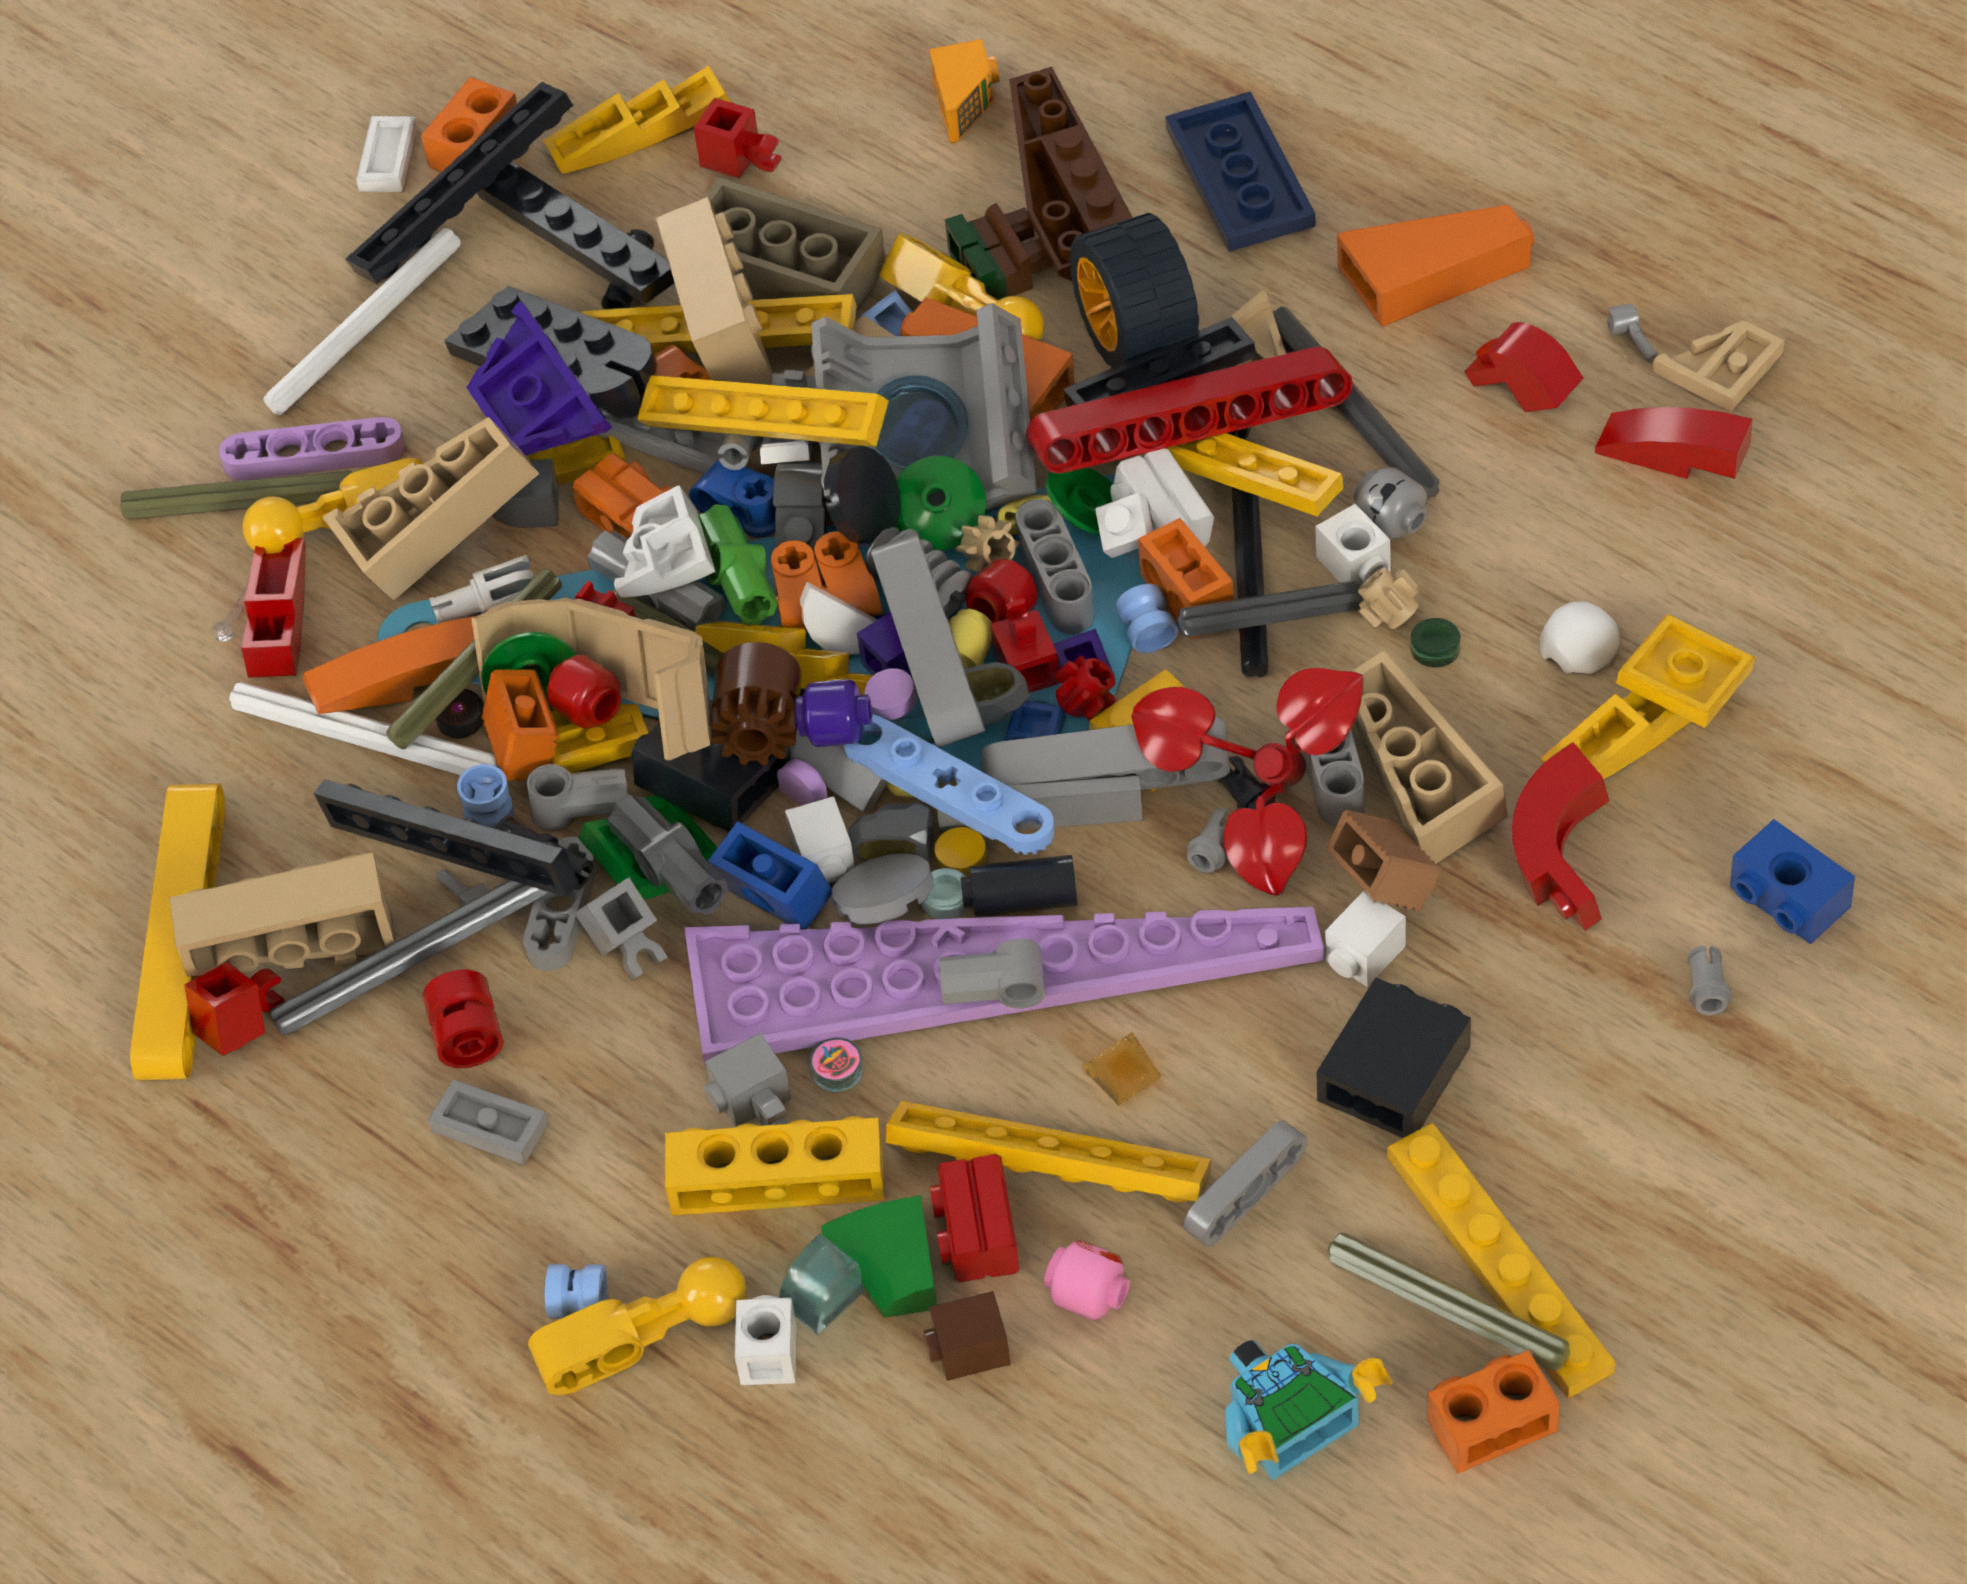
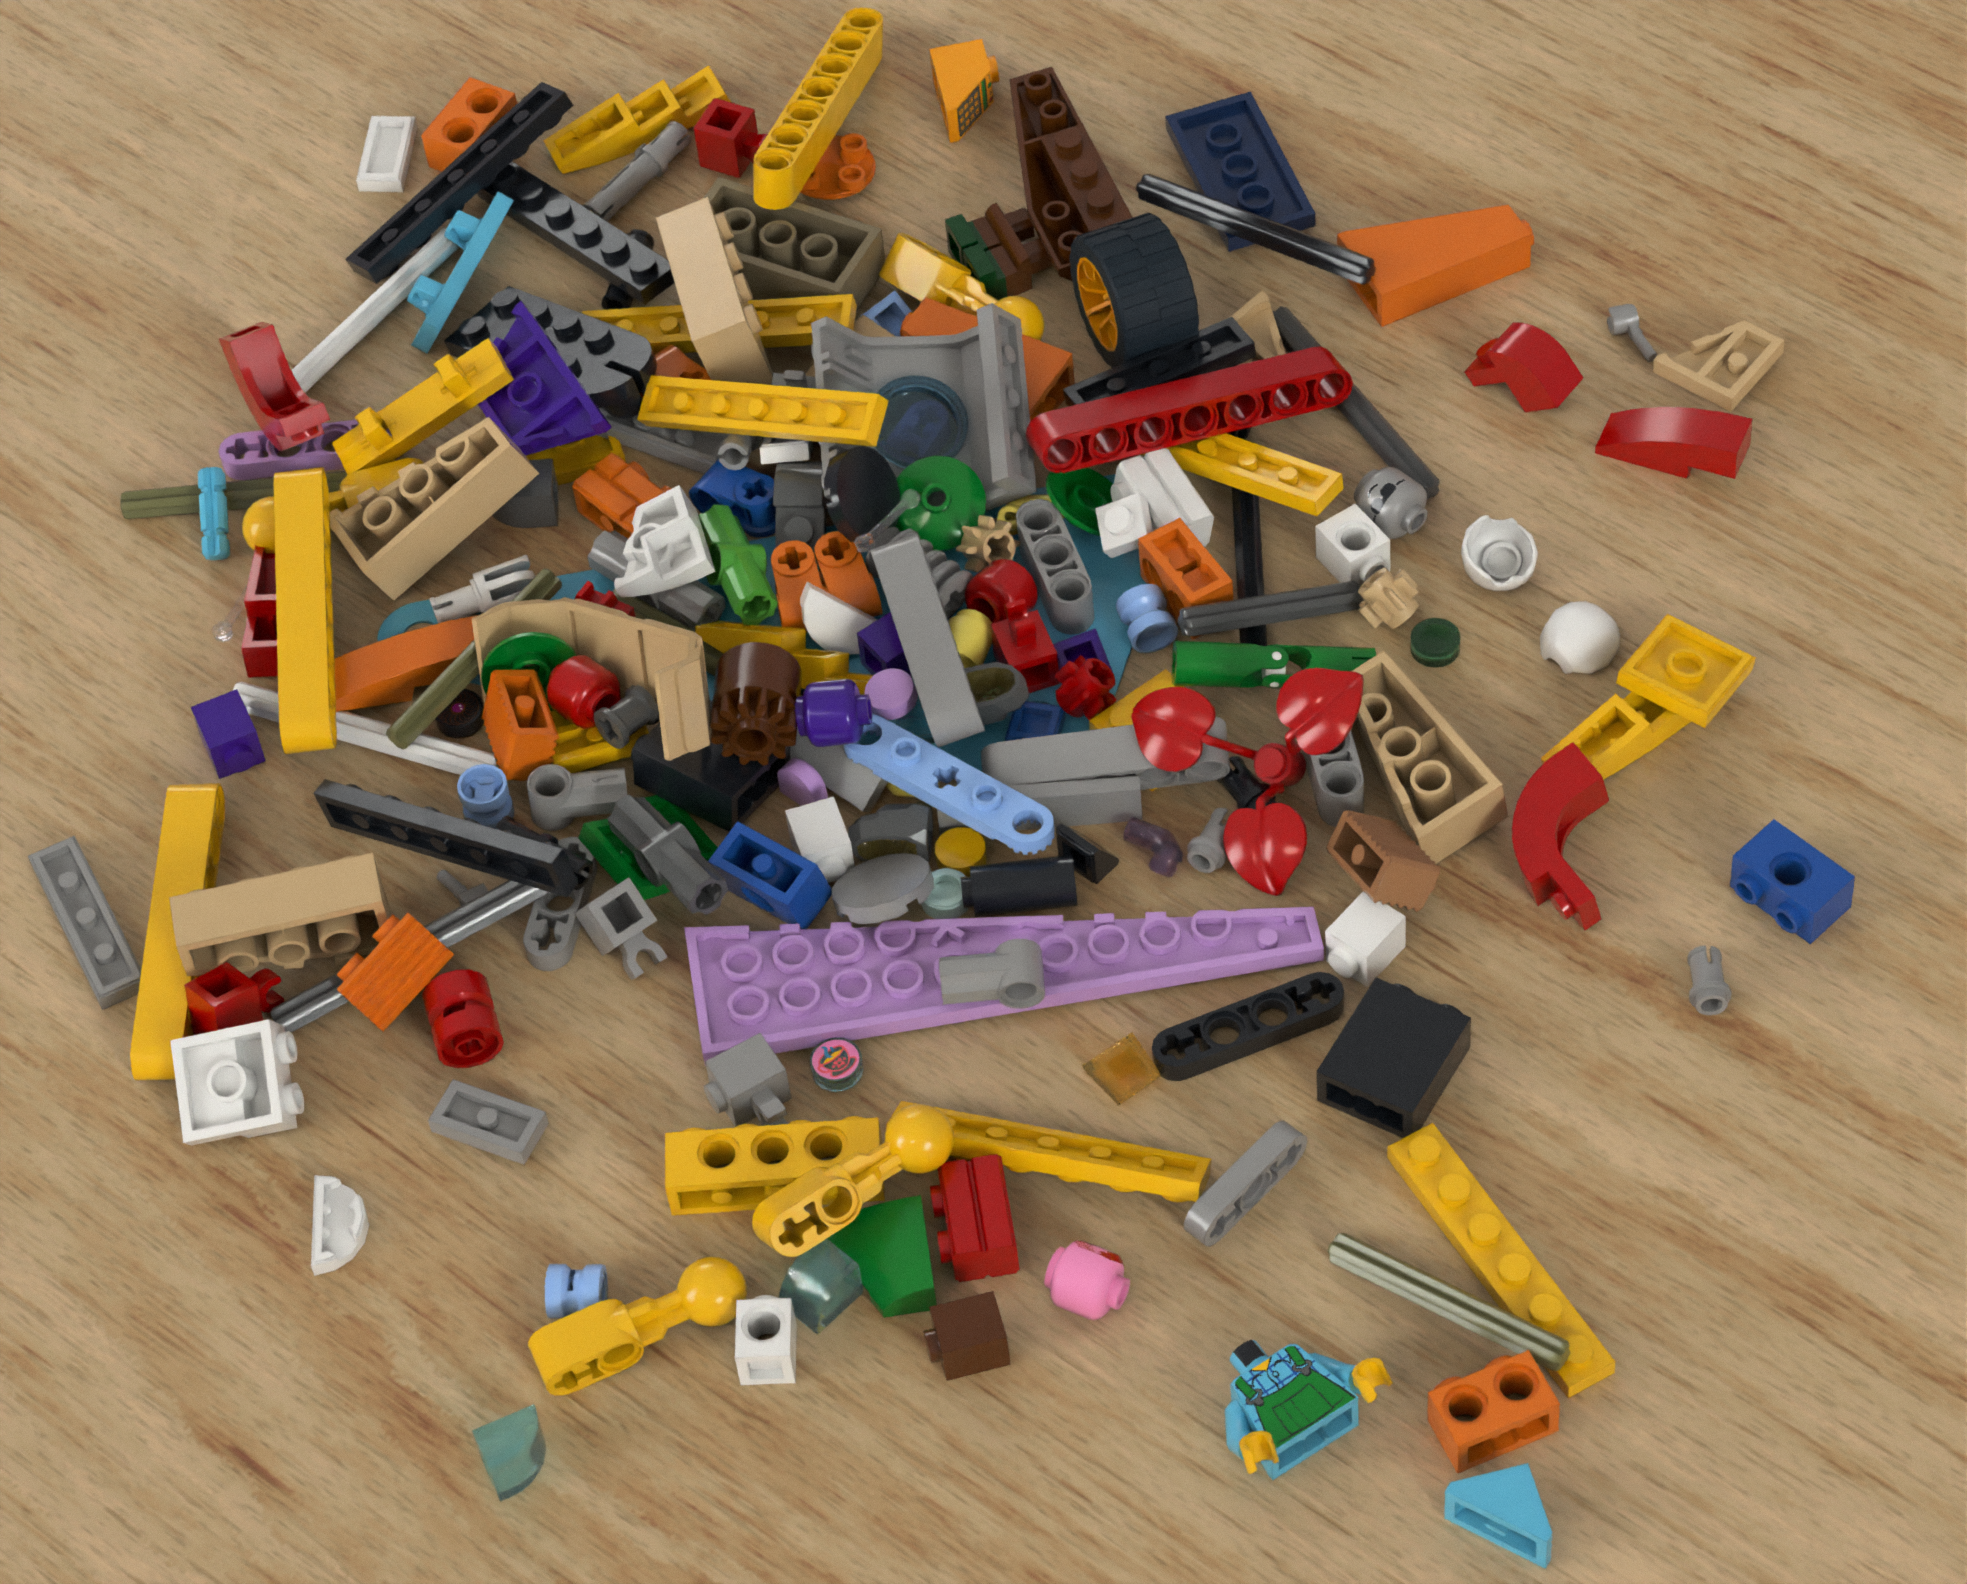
none -> light grey tile [28,836,141,1010]
none -> white plate [170,1019,304,1146]
none -> dark purple brick [191,689,266,779]
none -> medium azure axle [198,467,230,561]
none -> red arch [219,322,330,451]
none -> yellow beam [273,467,337,754]
none -> white tile [311,1175,369,1276]
none -> yellow hinge [332,338,514,475]
none -> orange brick [336,913,454,1032]
none -> medium azure hinge [407,192,514,354]
none -> clear light blue brick [472,1404,546,1502]
none -> light grey pin [583,121,691,221]
none -> dark grey bush [593,685,660,749]
none -> yellow beam [752,1104,954,1257]
none -> yellow beam [753,7,883,210]
none -> orange dish [800,133,876,200]
none -> clear hinge [854,489,920,552]
none -> black slope [1056,823,1119,884]
none -> arm [1123,817,1184,878]
none -> black axle [1136,174,1376,285]
none -> black beam [1152,972,1344,1081]
none -> green piece [1171,641,1376,689]
none -> medium azure slope [1444,1463,1552,1569]
none -> white hair [1461,515,1538,591]

